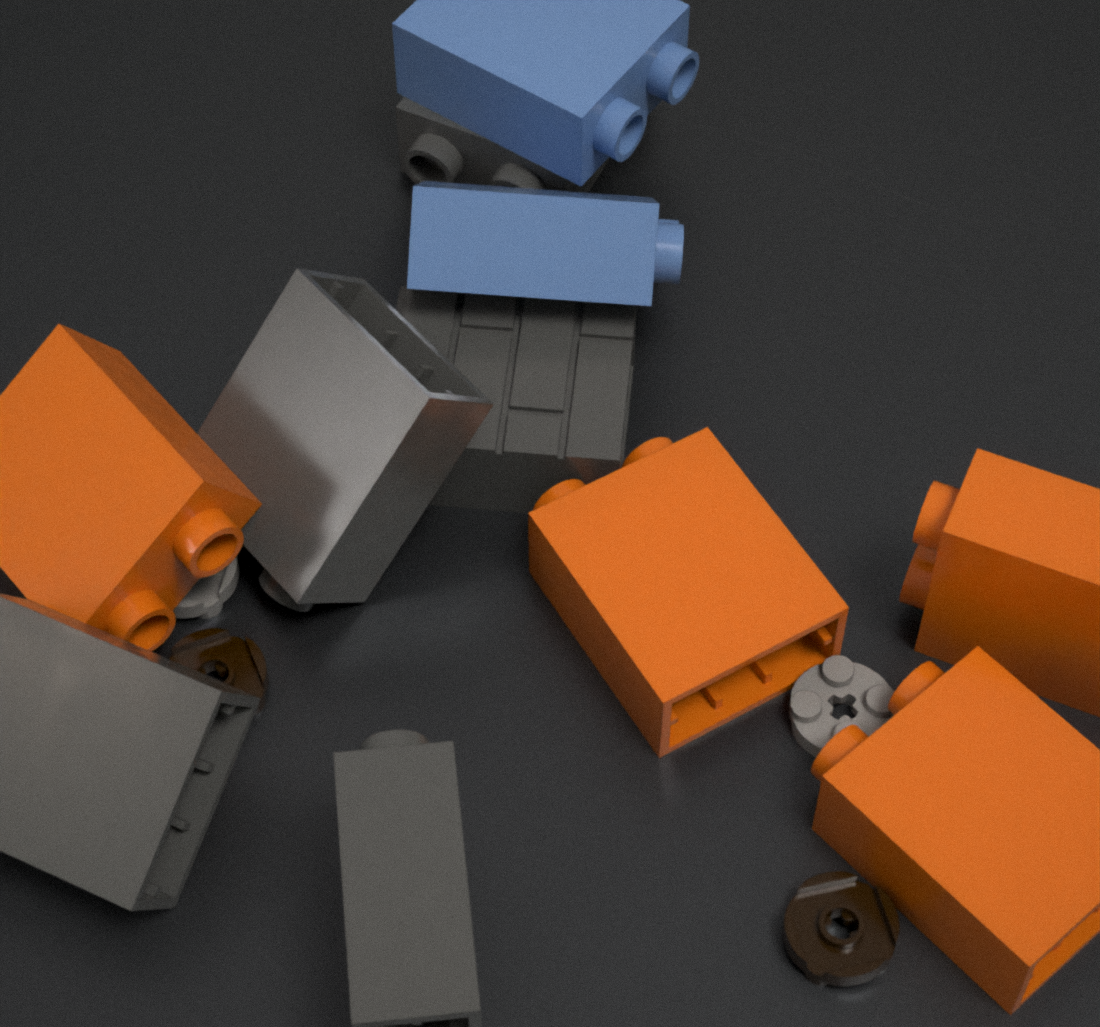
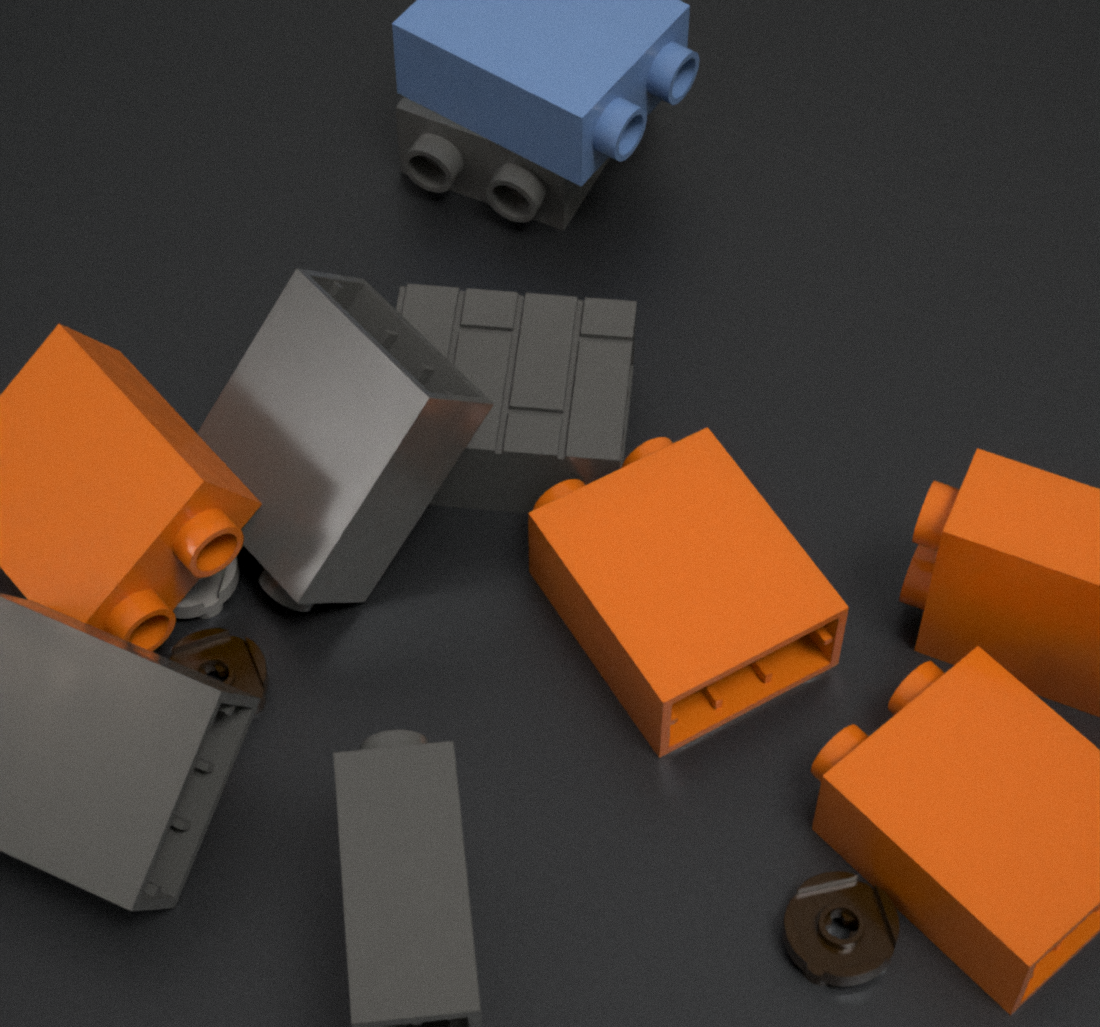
medium blue brick [407,181,684,307] -> none
light grey plate [788,655,895,757] -> none

